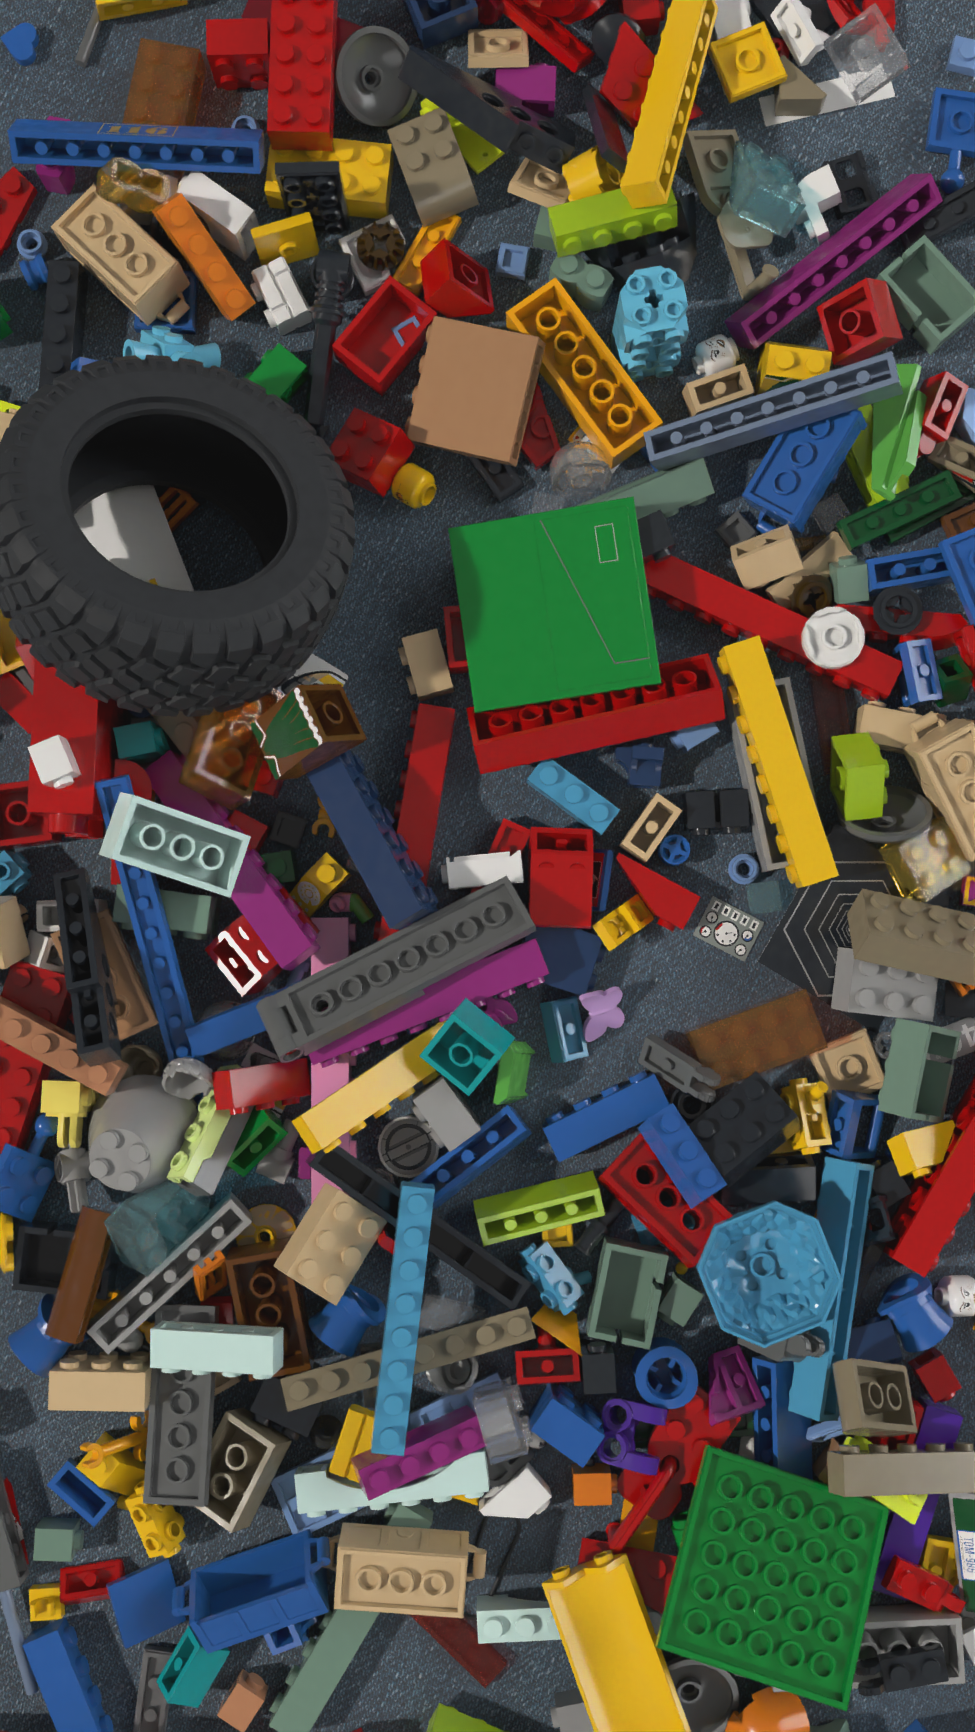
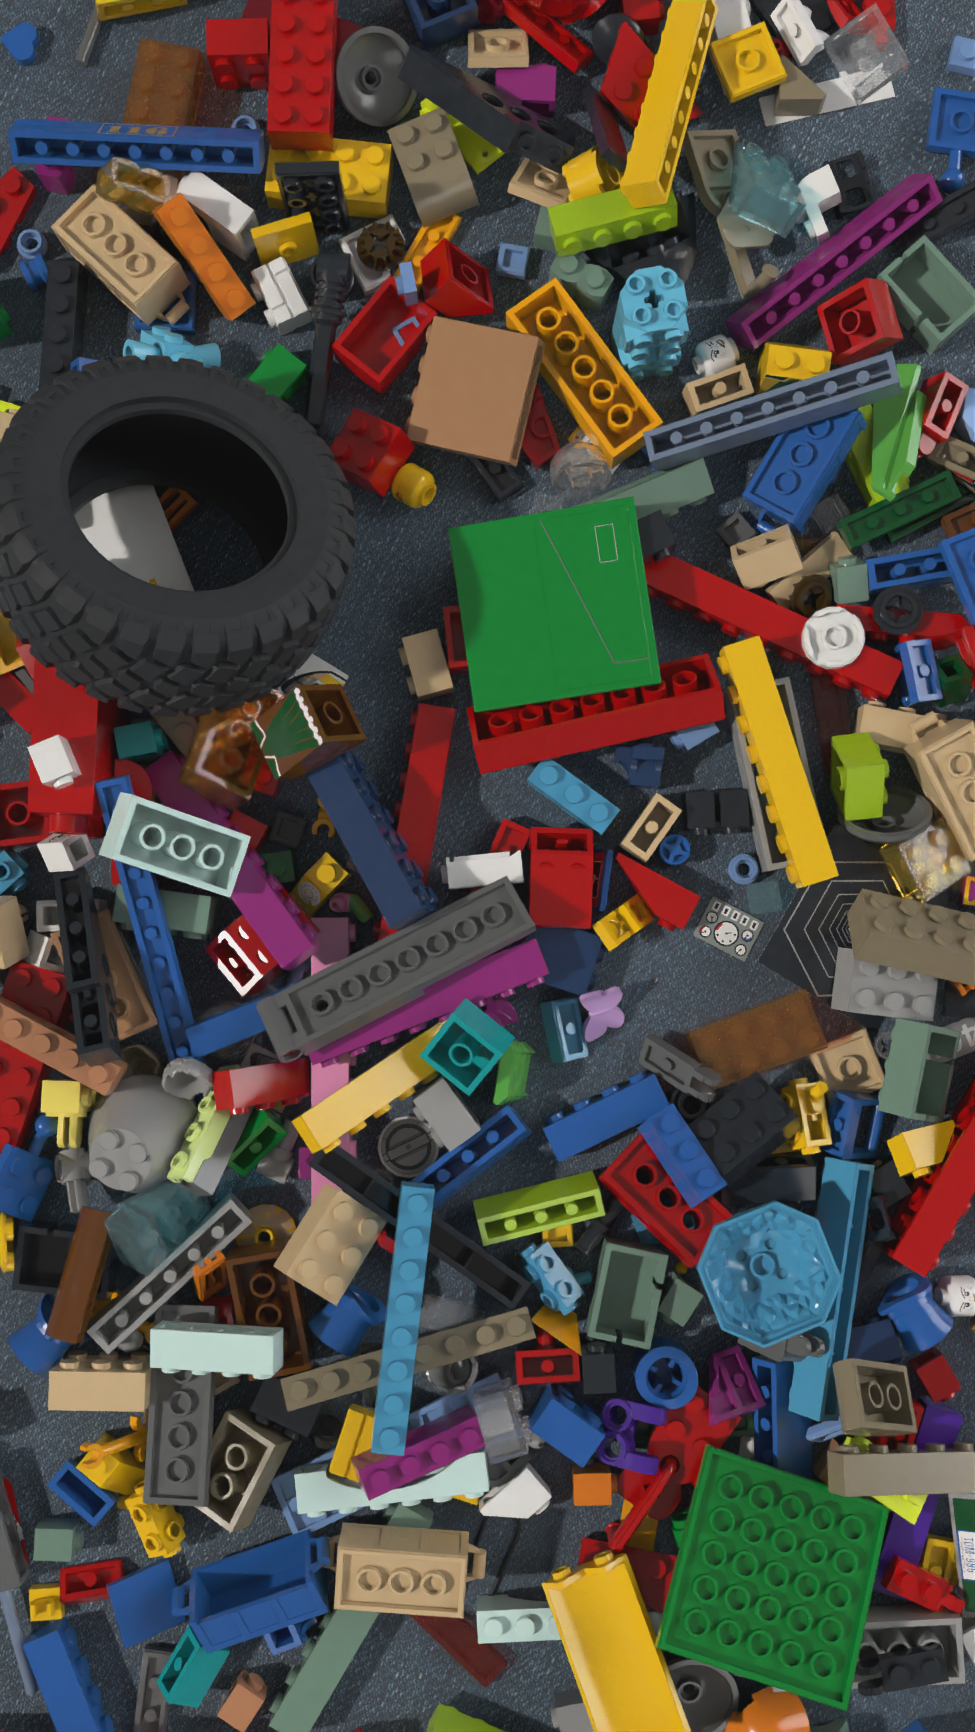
none -> white brick [37,834,95,872]
none -> medium blue plate [395,261,418,306]

